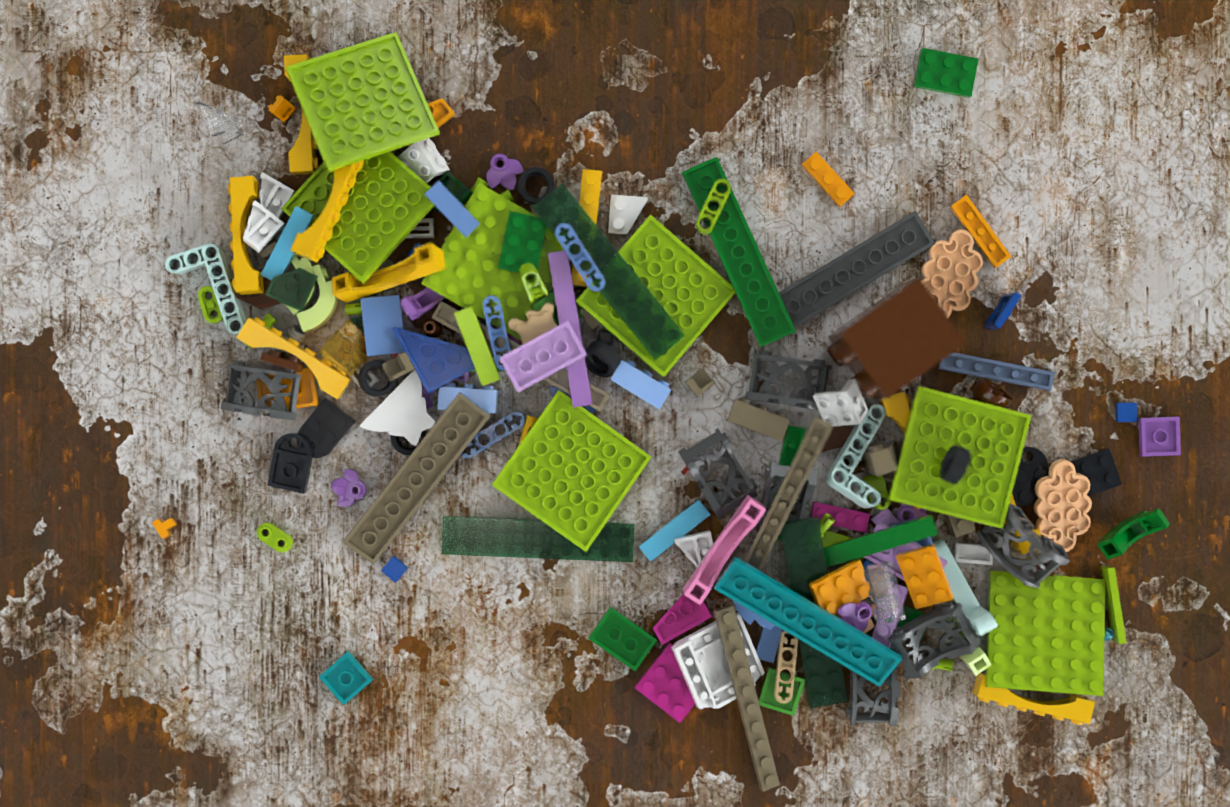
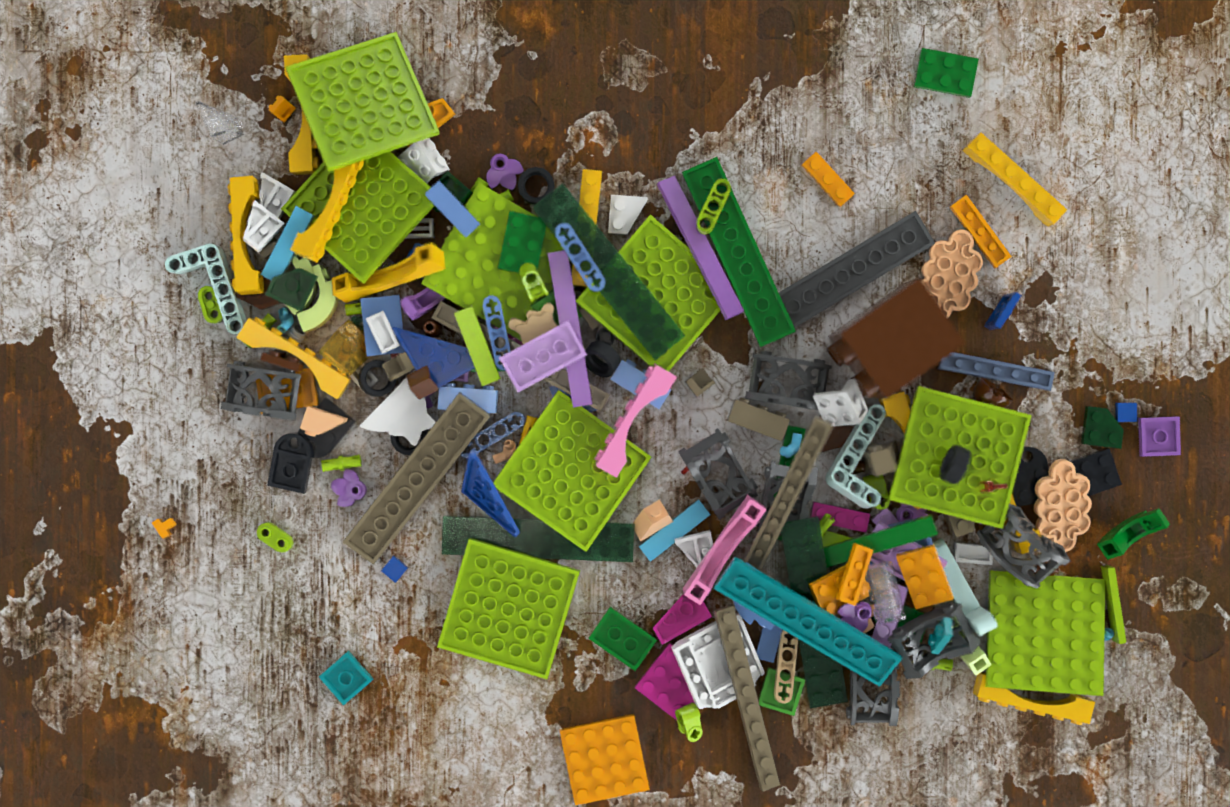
none -> medium azure arm [277,307,294,333]
none -> light nougat slope [300,406,348,437]
none -> lime pin [321,454,362,472]
none -> white tile [365,311,400,354]
none -> reddish brown panel [407,366,439,400]
none -> lime plate [437,538,580,679]
none -> blue tile [461,450,520,538]
none -> light nougat arm [493,439,516,464]
none -> light orange plate [560,714,650,805]
none -> bright pink arch [595,364,677,478]
none -> light nougat slope [631,499,673,541]
none -> medium lavender tile [657,176,744,320]
none -> lime piece [675,702,702,742]
none -> medium azure arm [780,433,802,458]
none -> light orange plate [836,543,873,606]
none -> teal plate [928,617,953,655]
none -> yellow arch [962,132,1067,227]
none -> clear red hand [979,481,1007,493]
none -> dark green plate [1081,406,1124,449]

